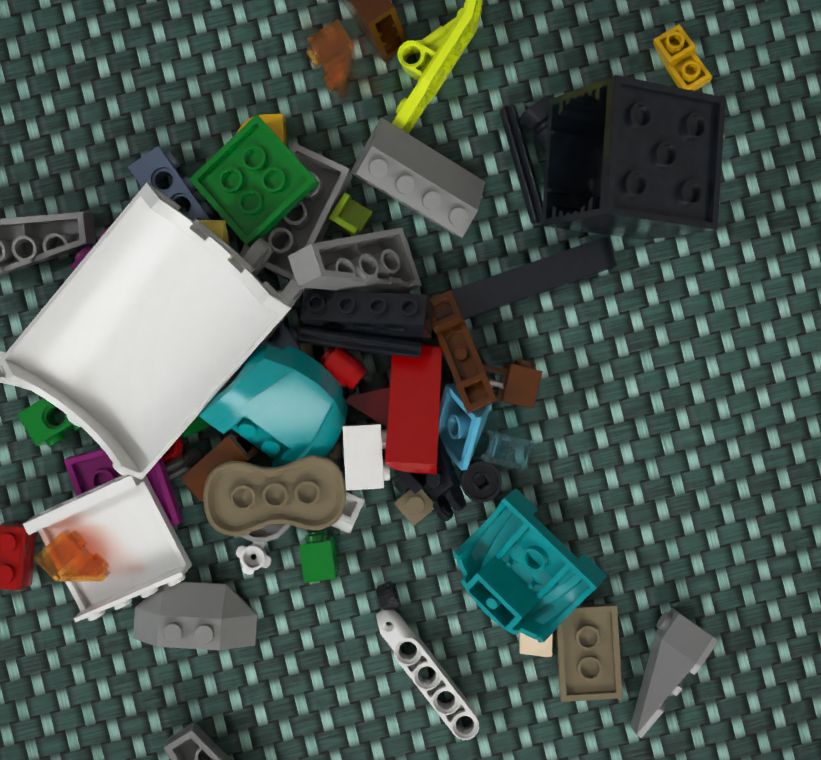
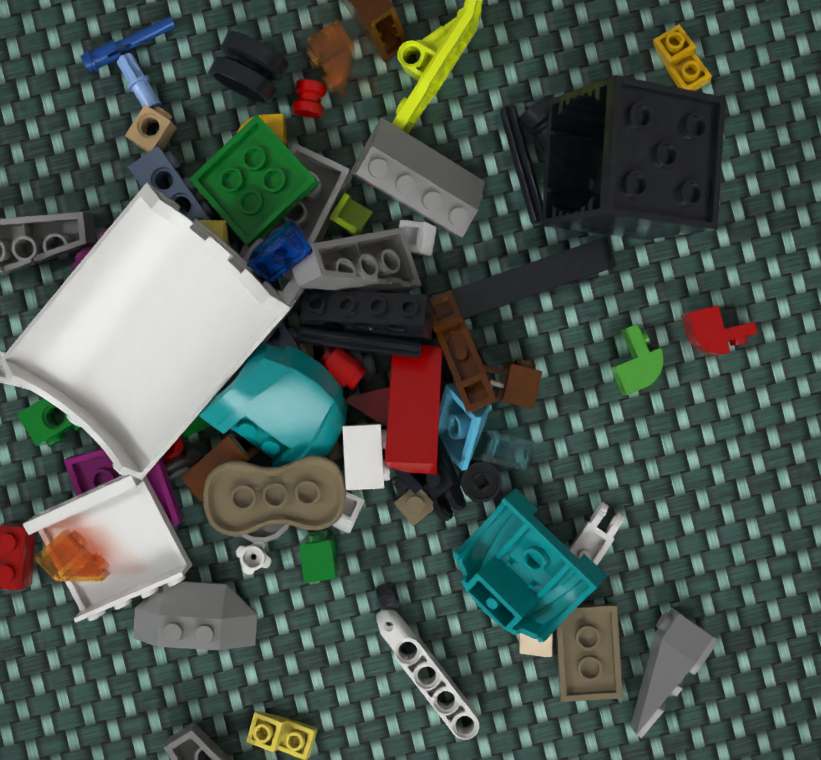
none -> blue pin [81,16,176,73]
none -> light blue axle [117,53,162,110]
none -> tan brick [125,105,177,152]
none -> black wheel [208,31,289,105]
none -> clear blue slope [246,219,313,284]
none -> light yellow slope [246,711,318,760]
none -> red wheel [292,79,327,118]
none -> white slope [399,220,436,256]
none -> white hinge [569,502,625,565]
none -> bright green brick [610,324,664,395]
none -> red brick [681,305,758,355]

